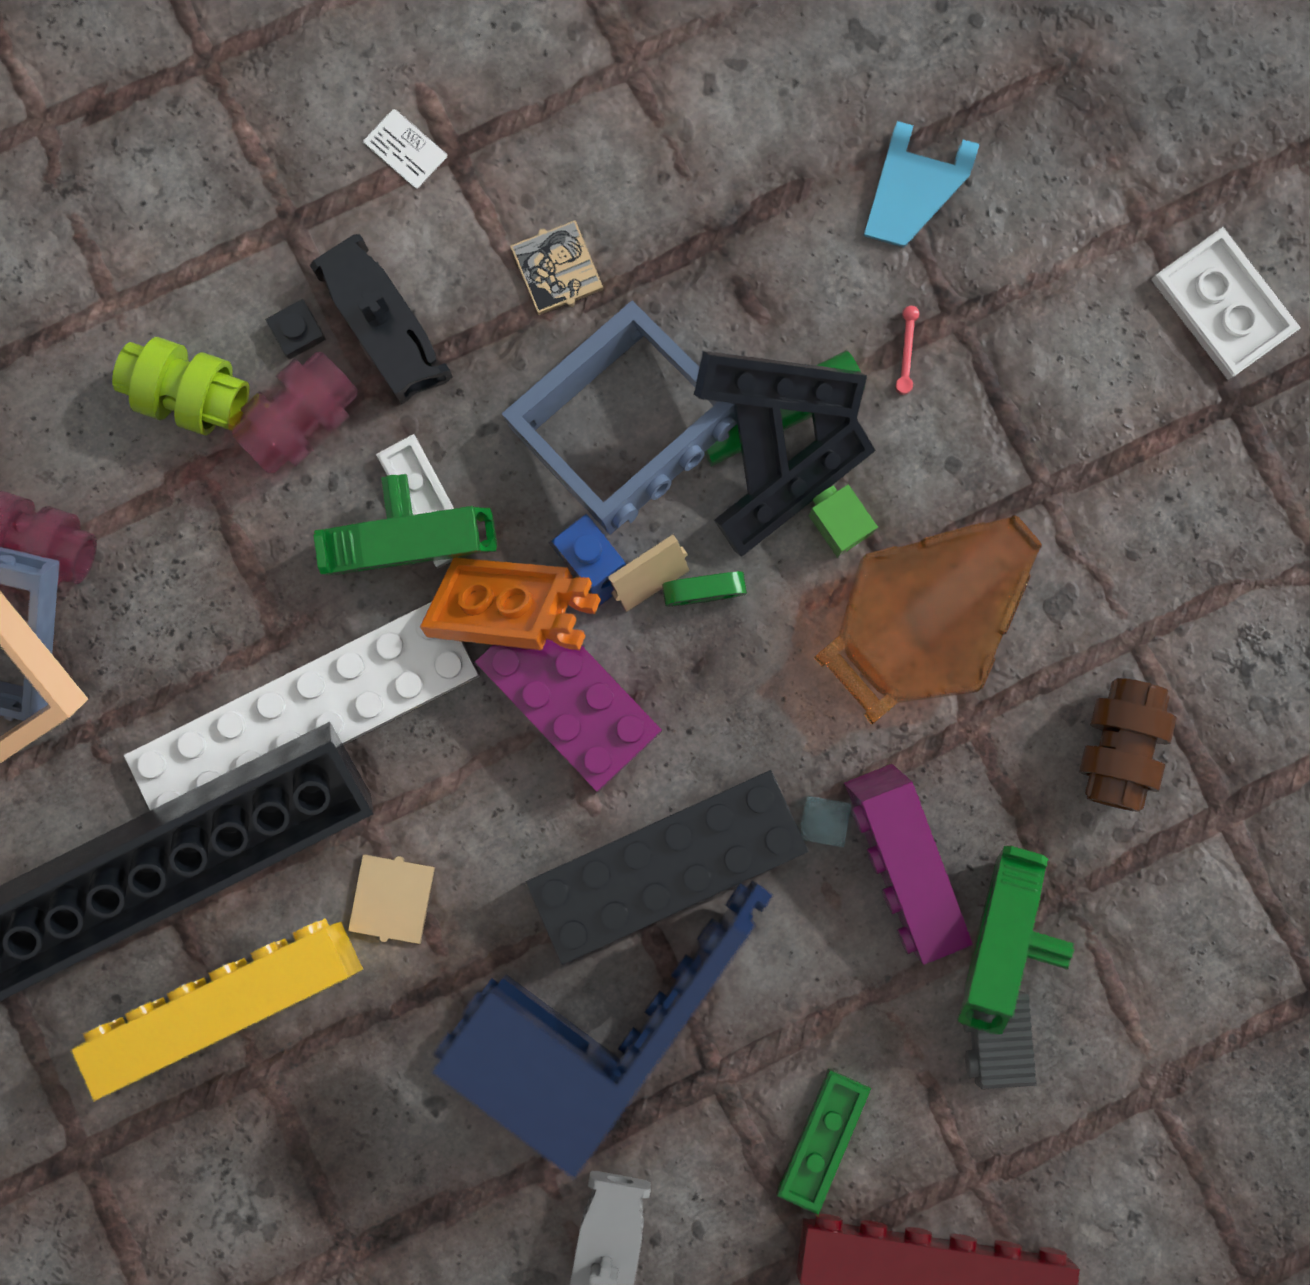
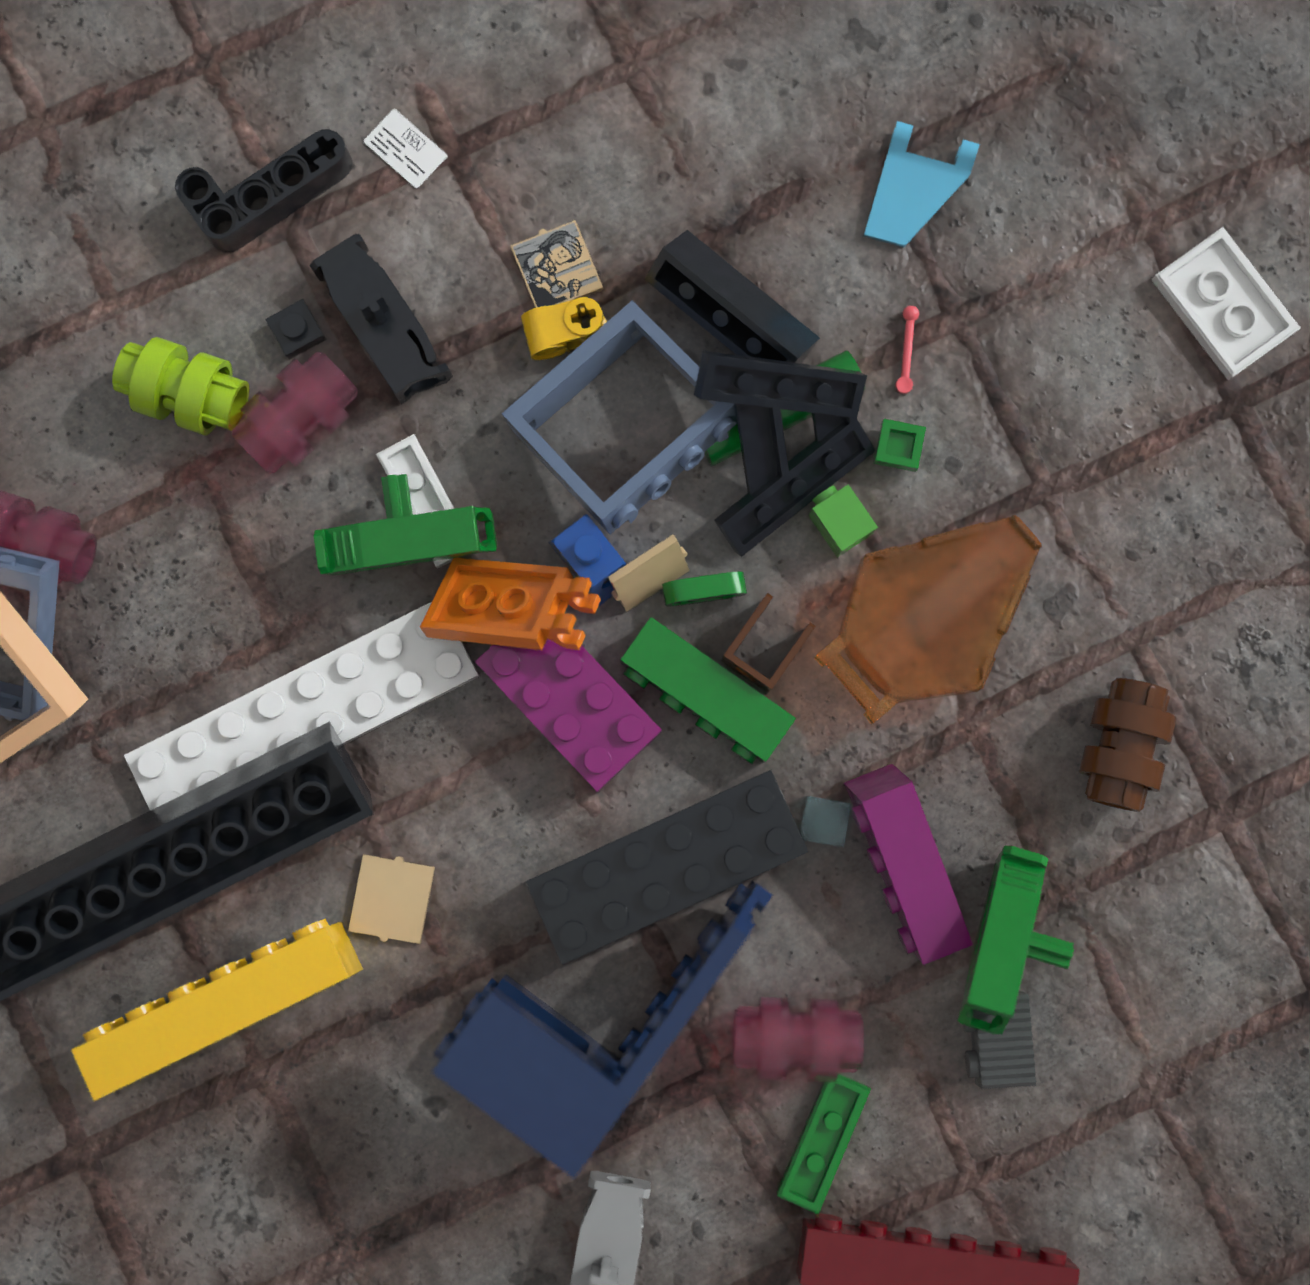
none -> black beam [175,129,352,253]
none -> yellow piece [521,297,607,360]
none -> green brick [620,617,796,765]
none -> black brick [644,230,820,364]
none -> reddish brown piece [721,593,816,693]
none -> clear pink piece [733,997,864,1083]
none -> green plate [873,419,926,472]

